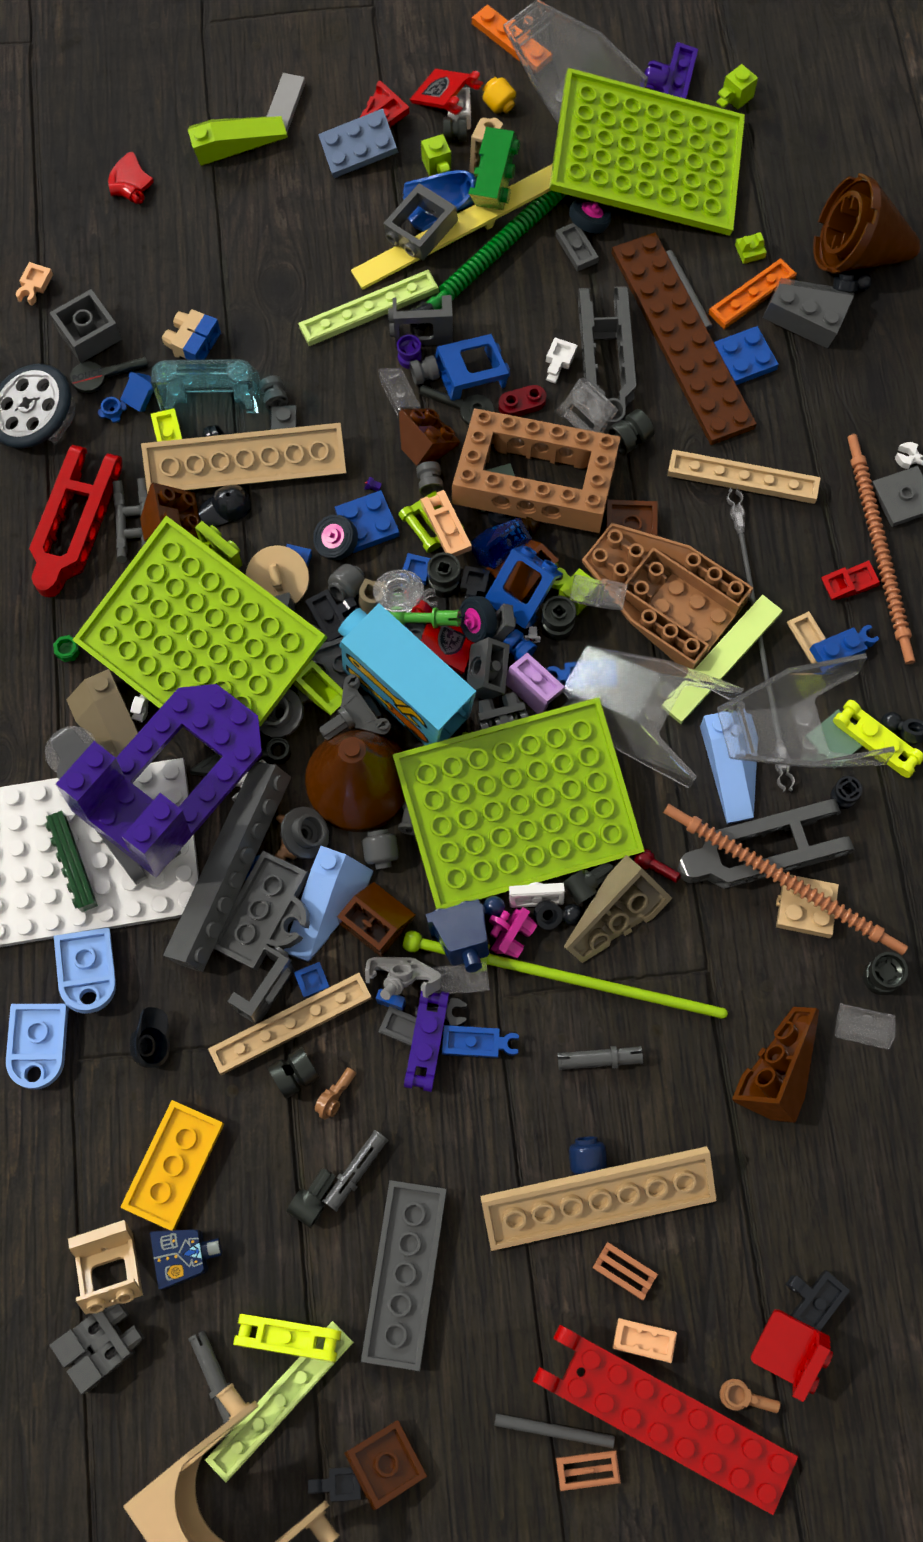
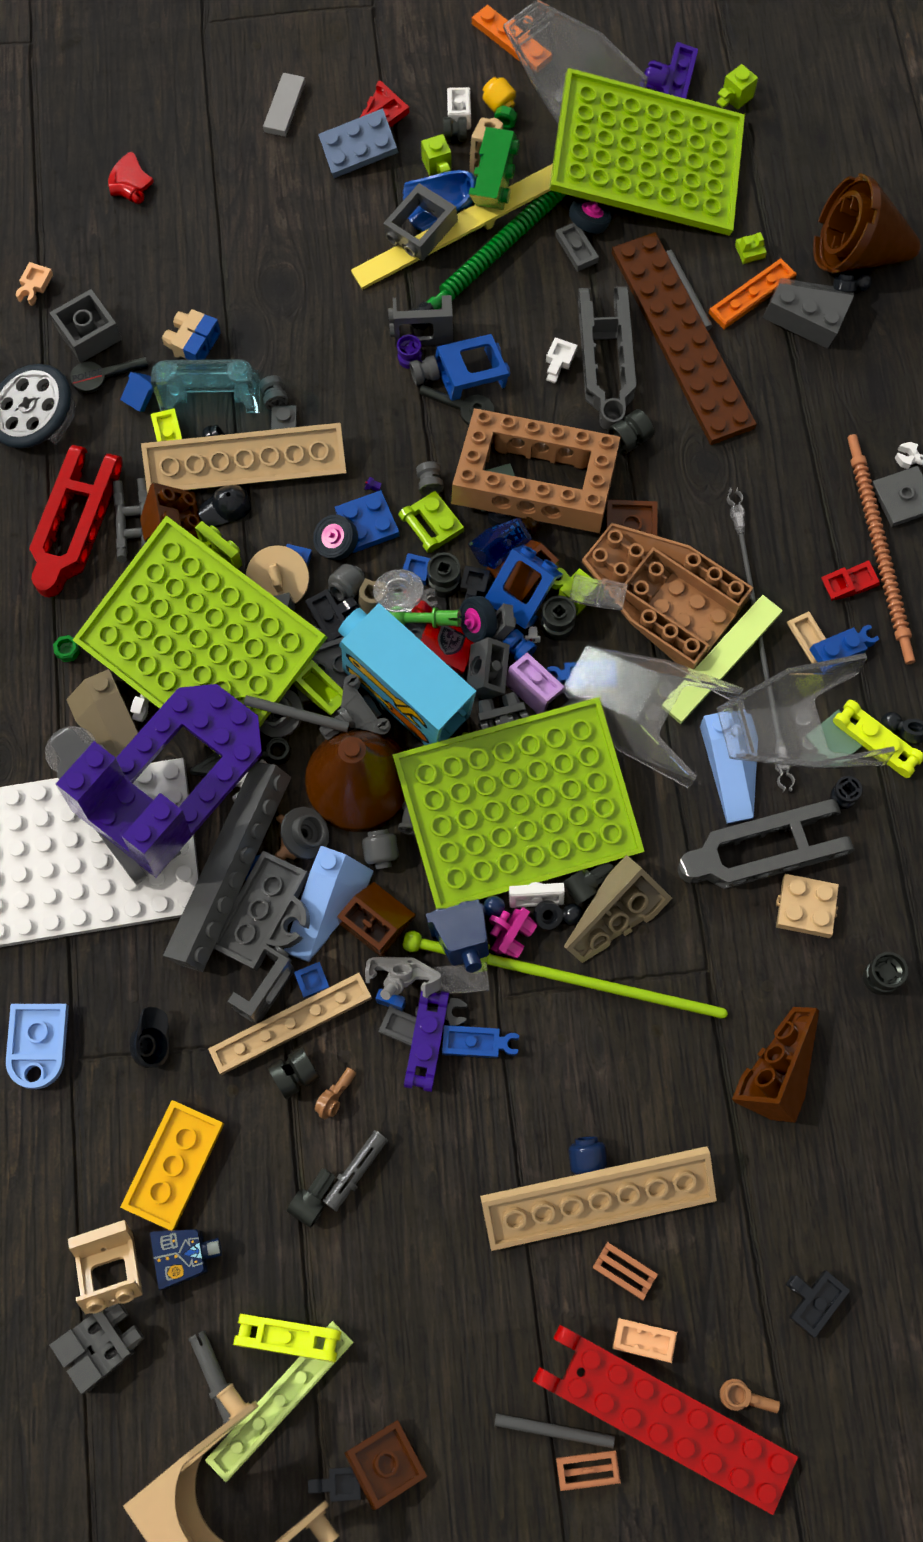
dark green piece [45,810,98,912] -> none
light blue plate [54,928,116,1013] -> none
blue plate [98,397,127,423] -> none
lime wedge [188,116,288,166] -> none
yellowish green tile [298,269,439,346] -> none
dark grey plate [361,1180,447,1371] -> none
clear slope [378,368,420,417] -> none
reddish brown slope [399,408,461,466] -> none
red flag [410,69,483,115] -> none
light nougat plate [420,490,472,557] -> none
dark red plate [499,385,546,417] -> none
clear plate [556,378,618,433] -> none
dark grey pin [557,1046,643,1071] -> none
dark red bar [633,848,681,883] -> none
nougat hose [663,804,908,955] -> none
tan plate [667,450,821,504] -> none
blue plate [714,326,779,385] -> none
red bracket [751,1309,833,1402] -> none
clear slope [835,1003,895,1049] -> none
none -> dark grey bar [244,695,350,732]
none -> green tile [494,105,517,130]

